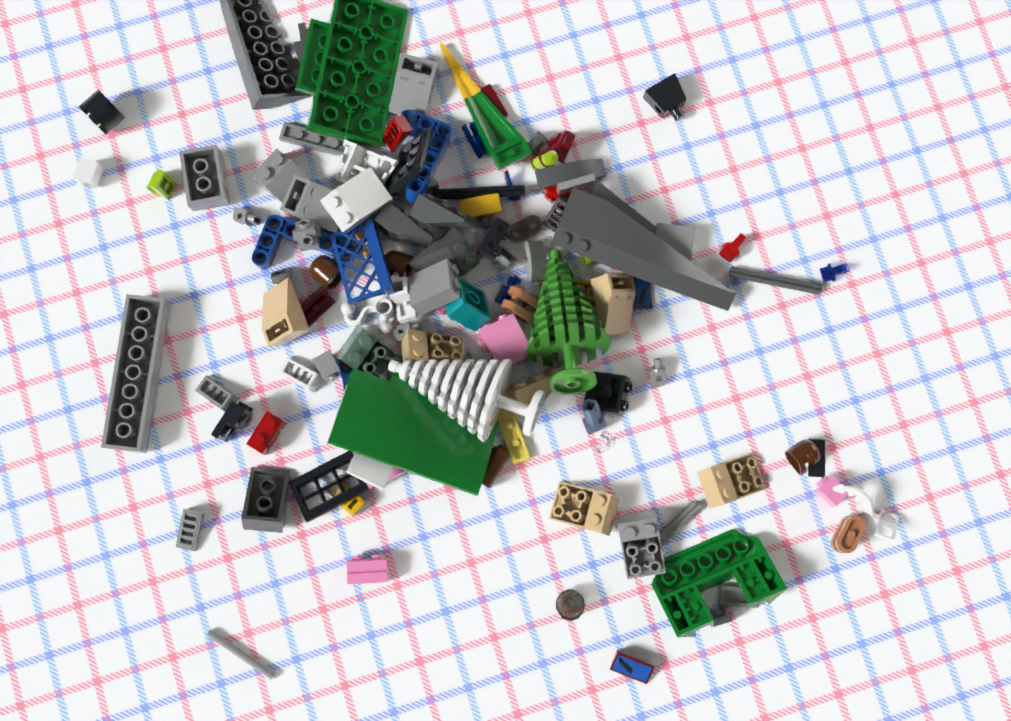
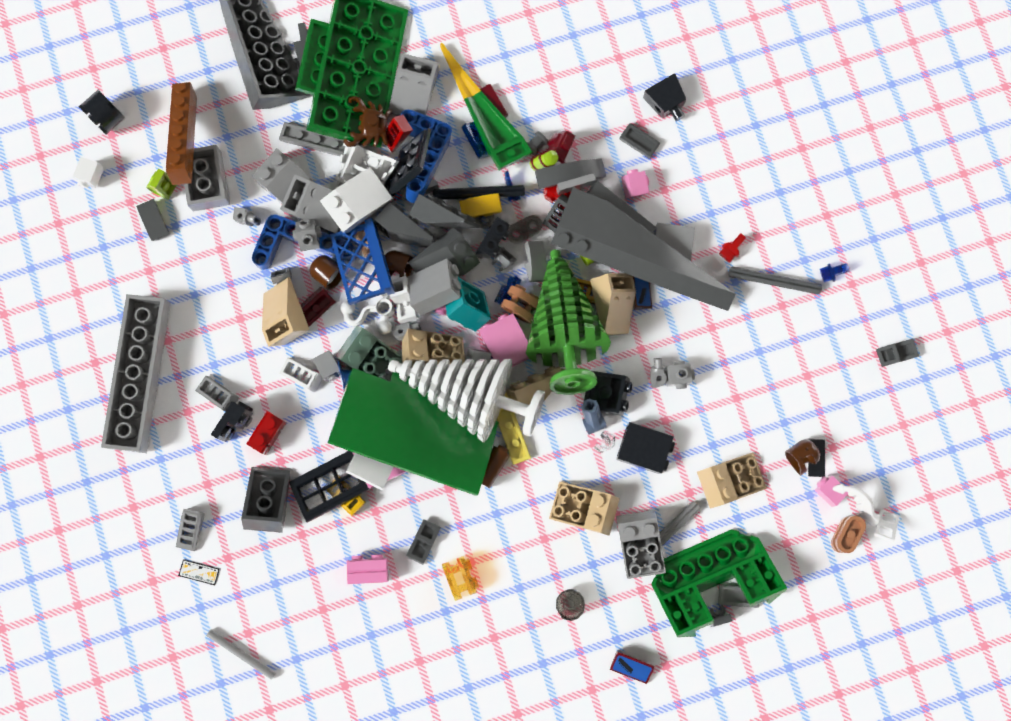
none -> dark grey slope [136,199,170,241]
none -> dark orange brick [166,82,197,185]
none -> sticker [178,559,220,586]
none -> reddish brown animal [343,96,392,147]
none -> dark grey slope [406,519,441,565]
none -> clear yellow brick [442,555,480,601]
none -> black brick [616,422,675,475]
none -> dark grey tile [619,123,660,159]
none -> bright pink brick [621,169,650,199]
none -> light grey brick [665,361,695,389]
none -> dark grey slope [876,338,919,367]

